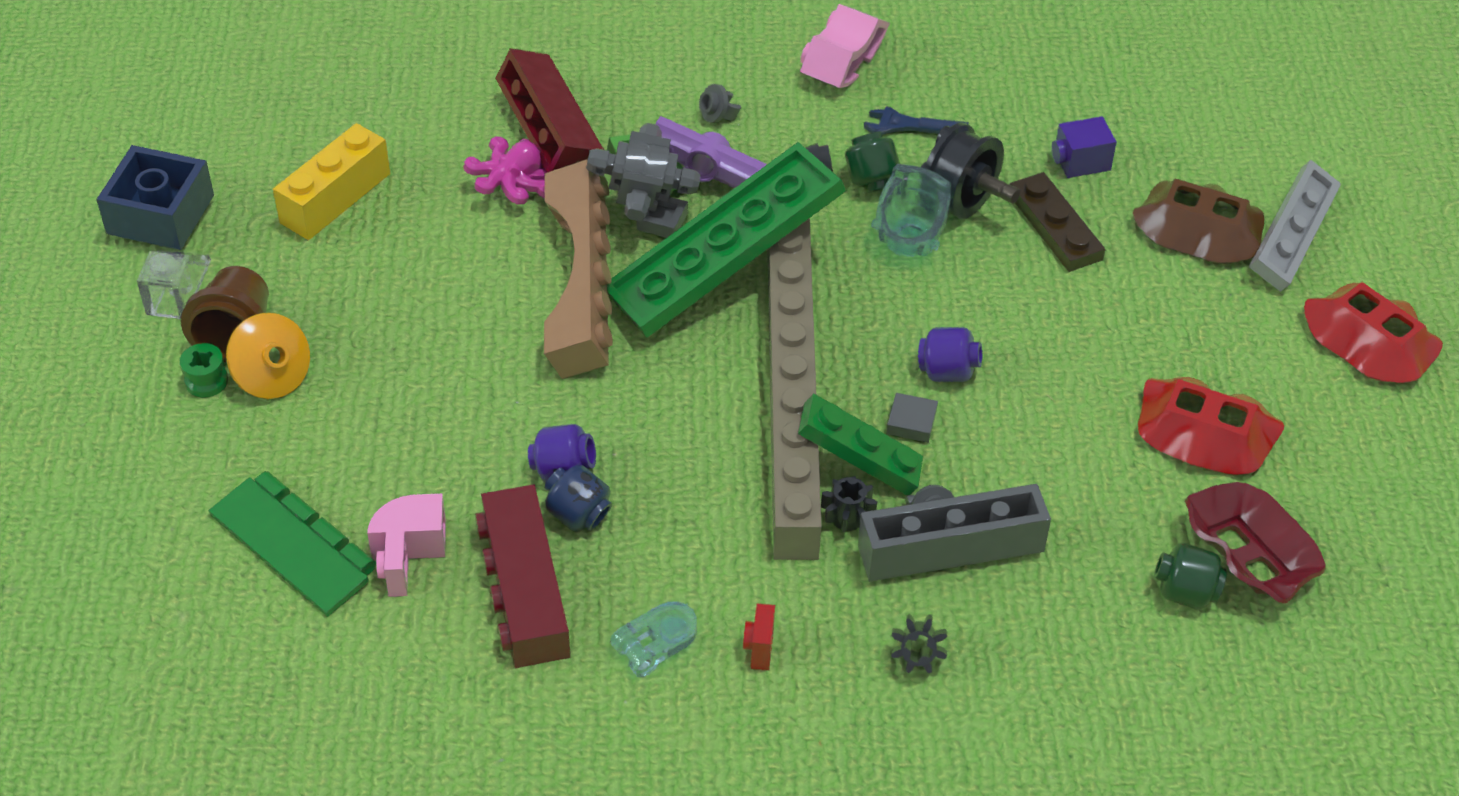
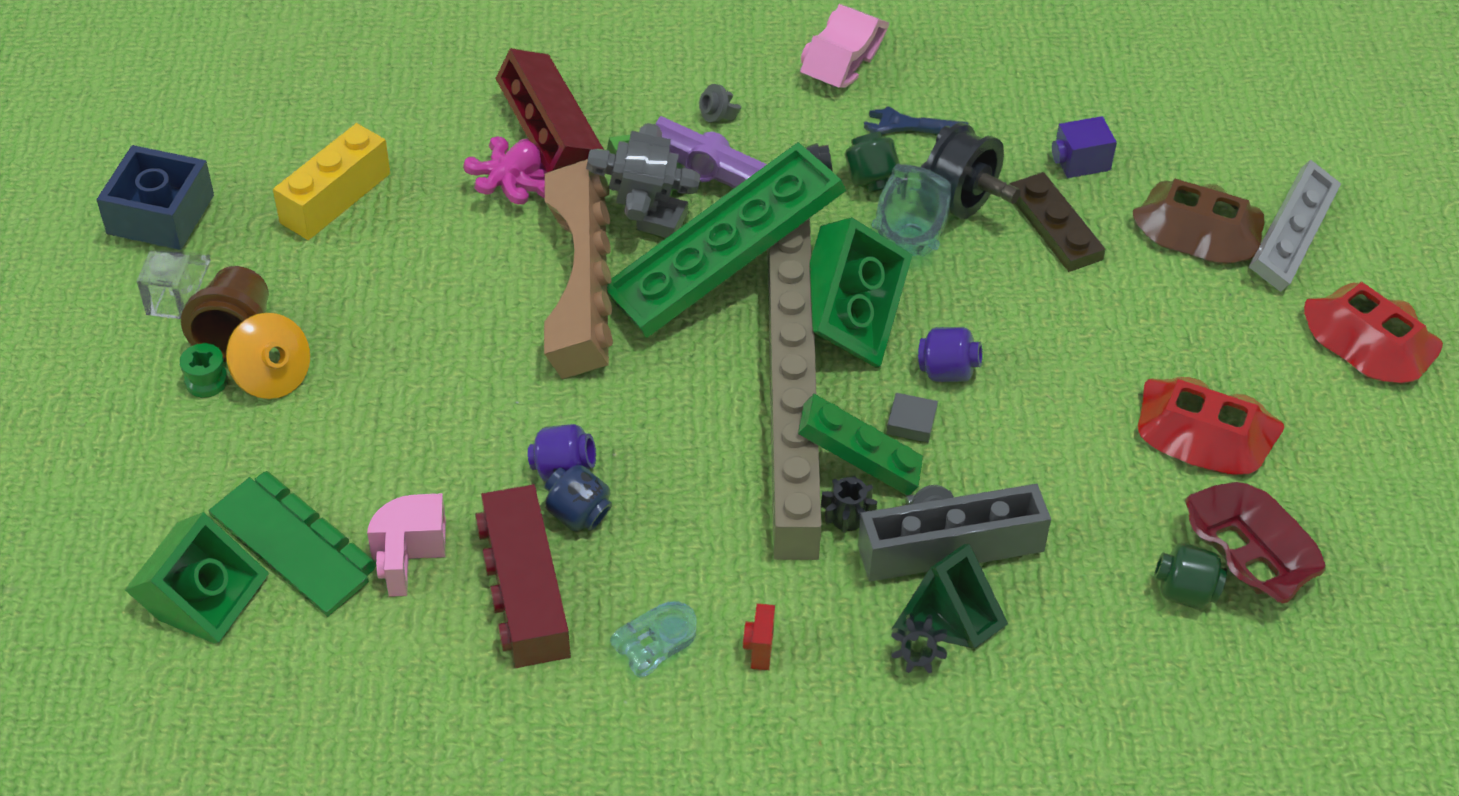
none -> green slope [125,512,269,644]
none -> green slope [809,217,913,368]
none -> dark green slope [891,544,1008,648]

